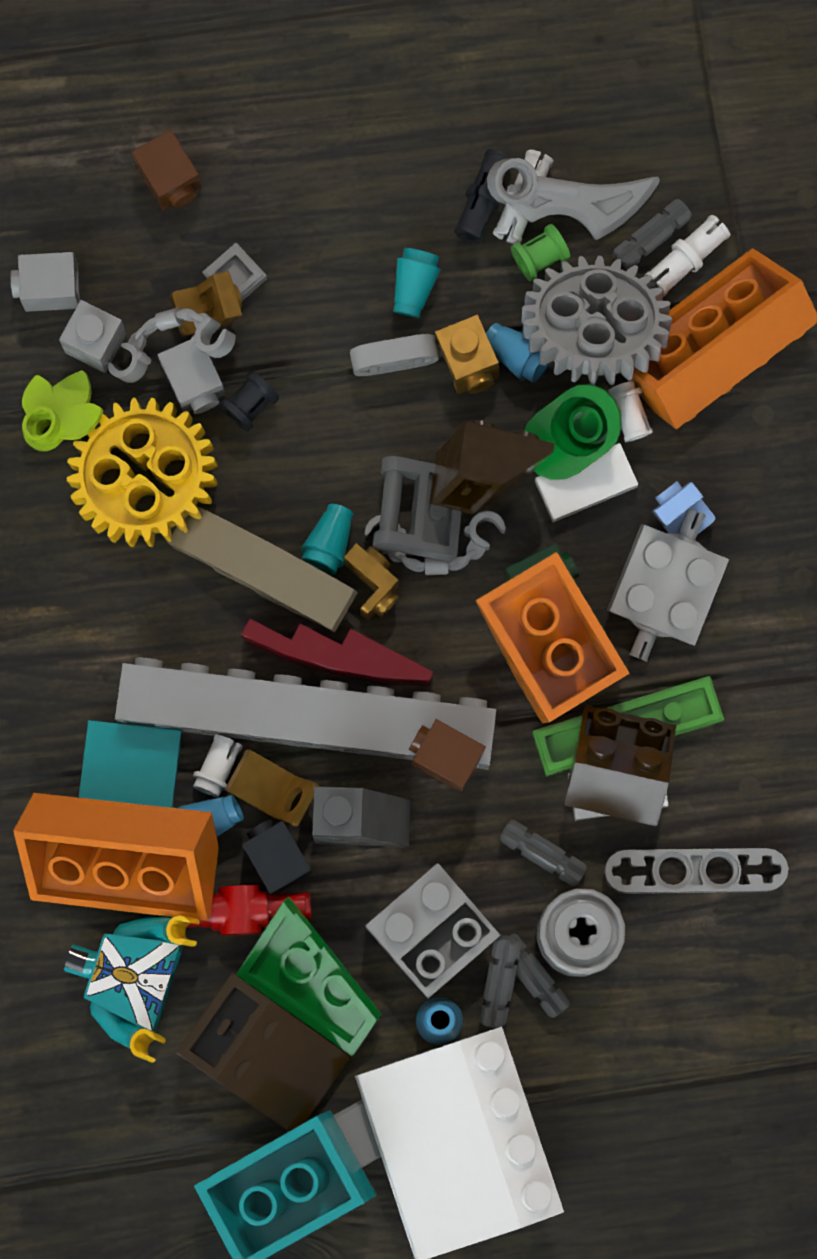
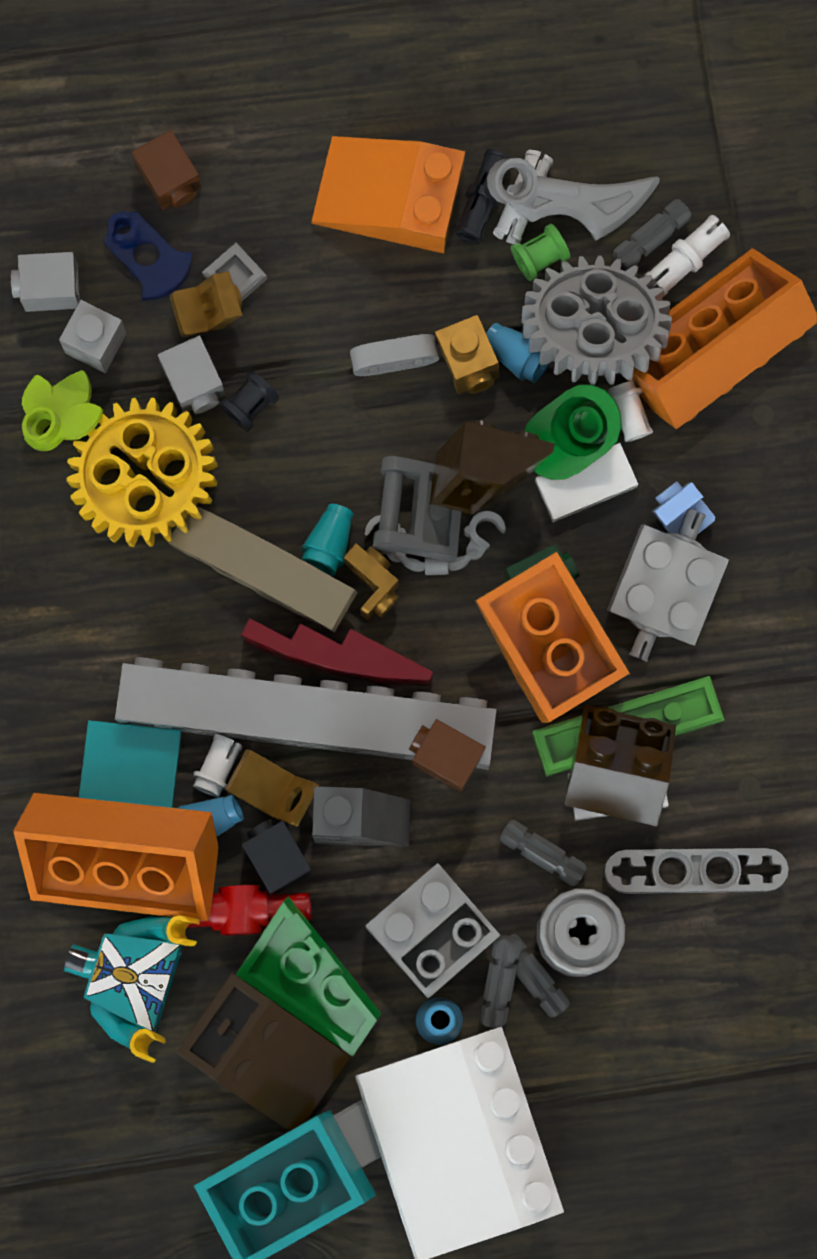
light grey piece [107,308,236,383] -> none
teal cone [393,248,441,318] -> none
none -> clear blue piece [103,211,192,300]
none -> orange slope [311,136,465,254]

